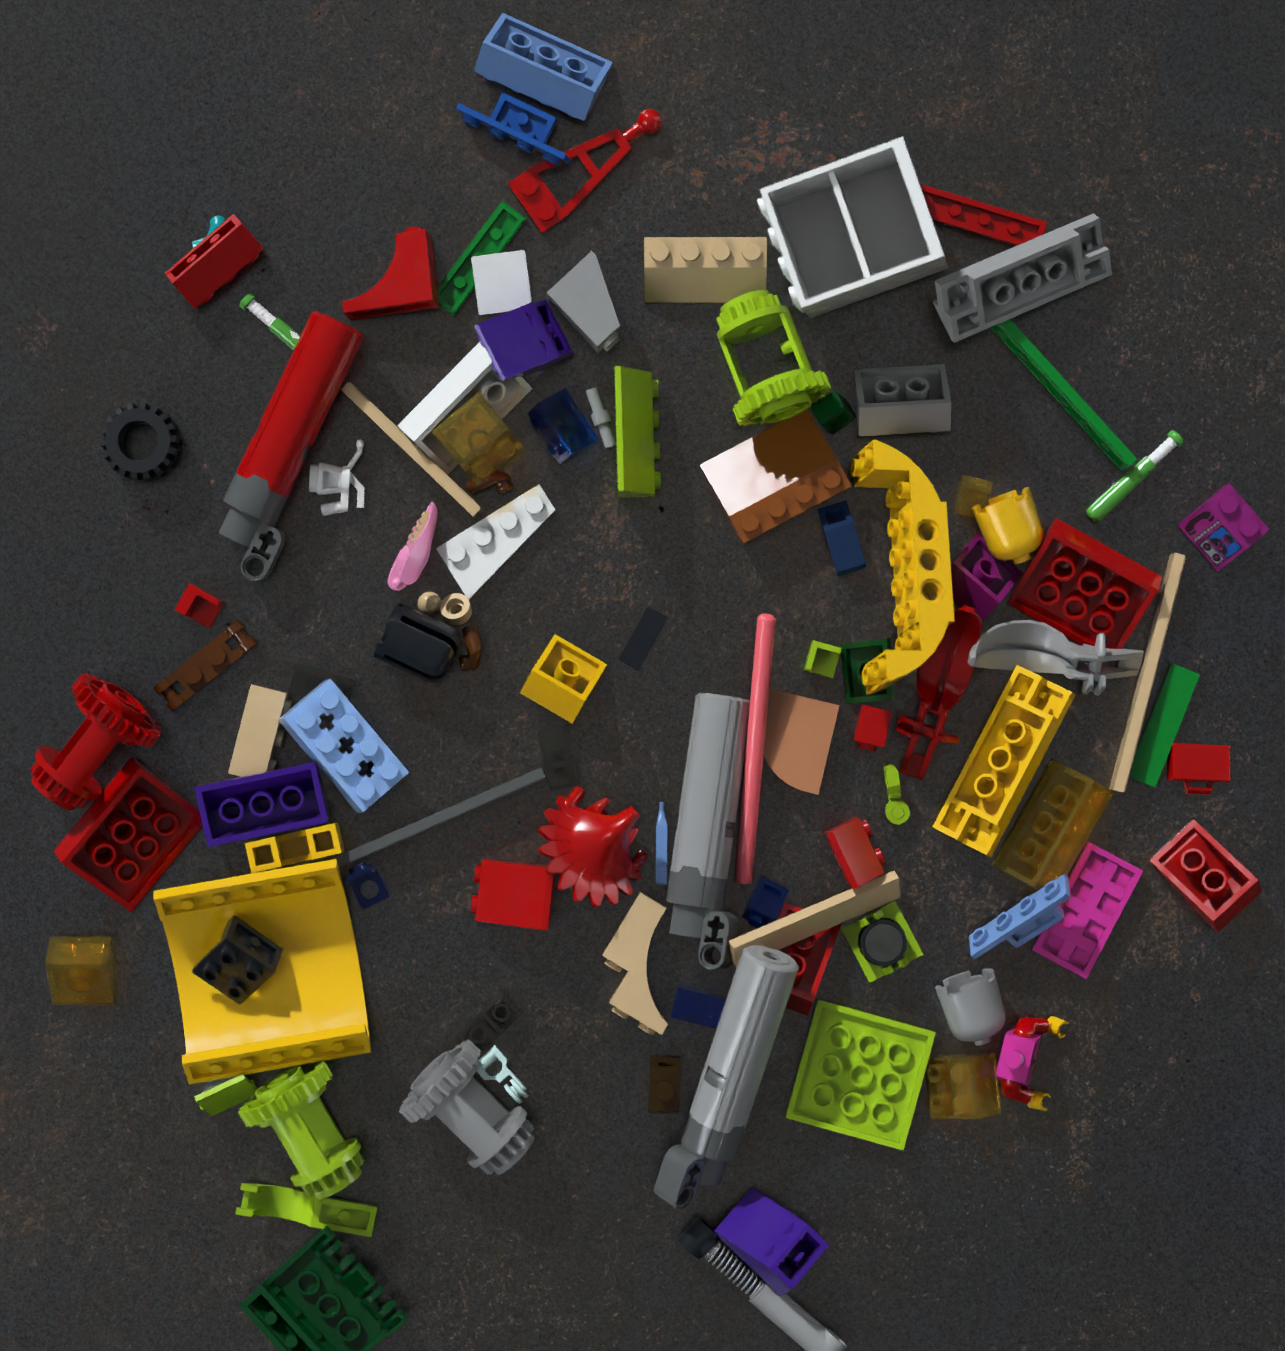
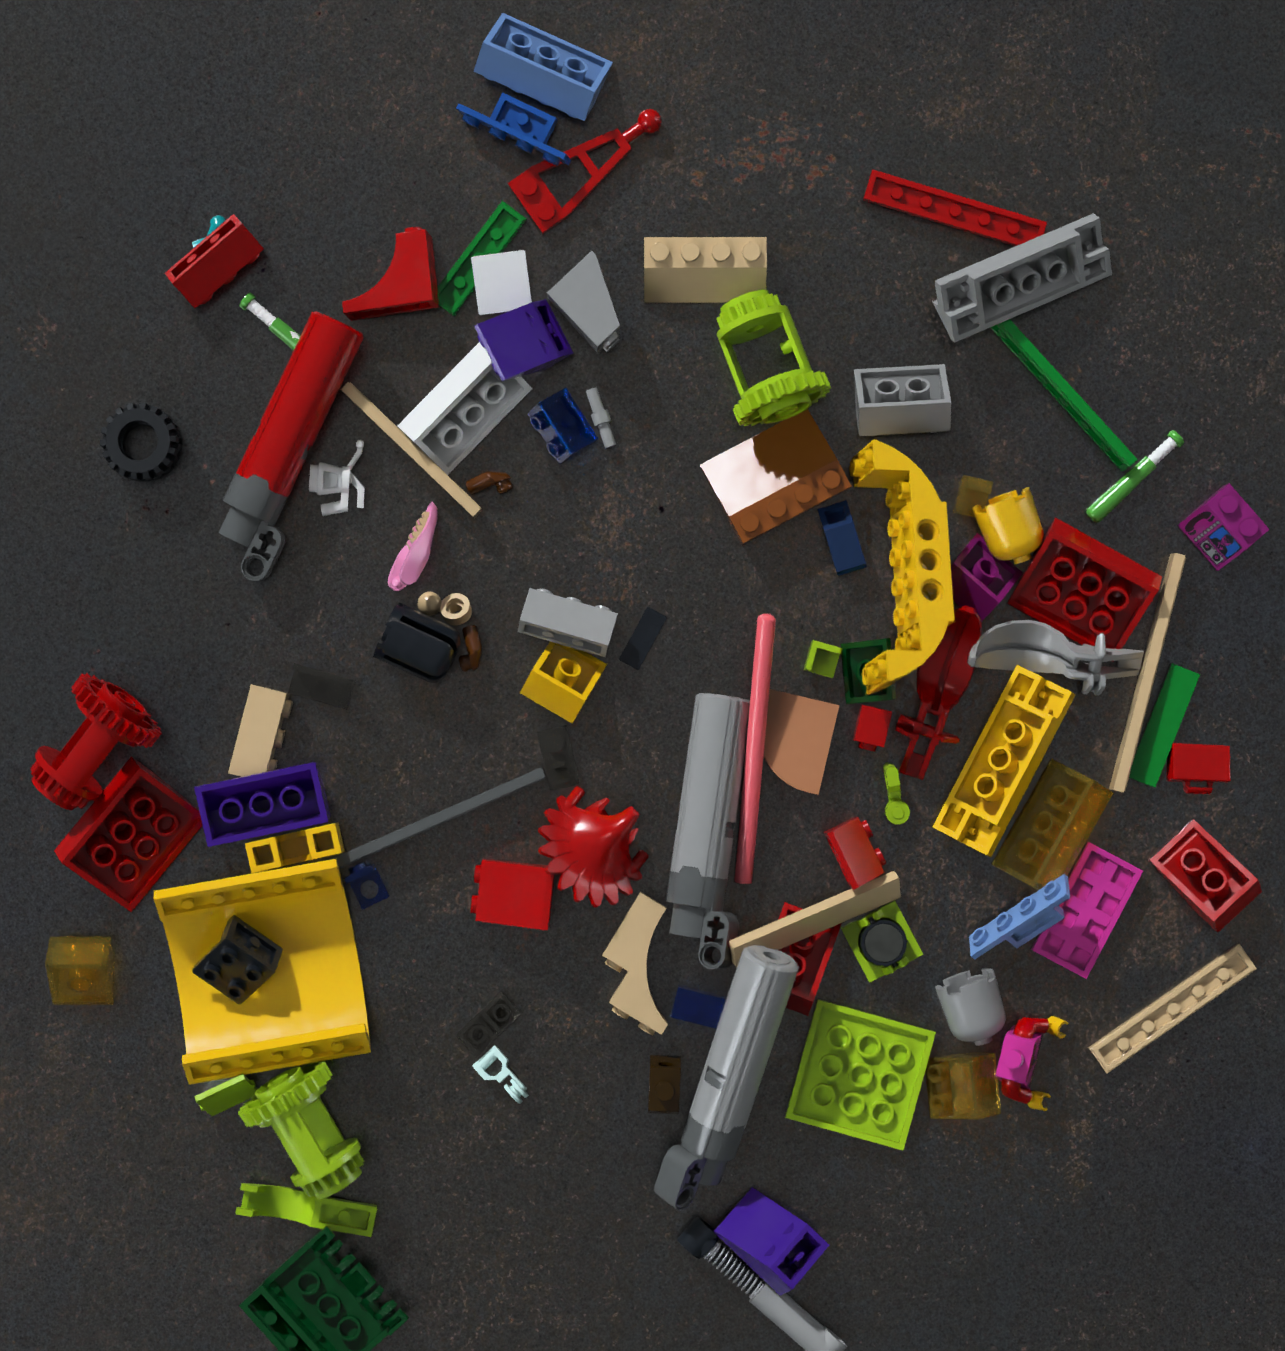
reddish brown plate [153,620,258,712] -> none
red panel [174,583,225,628] -> none
light blue brick [278,679,409,813] -> none
light grey piece [399,1039,534,1175] -> none
clear yellow slope [432,392,524,486] -> none
white wing [436,484,556,600] -> none
lime slope [615,366,661,498] -> none
medium blue piece [656,802,668,886] -> none
clear blue bracket [742,877,789,928] -> none
white piece [757,137,948,319] -> none
dark green slope [811,390,857,434] -> none
none -> light grey brick [518,588,618,657]
none -> tan tile [1088,943,1257,1073]

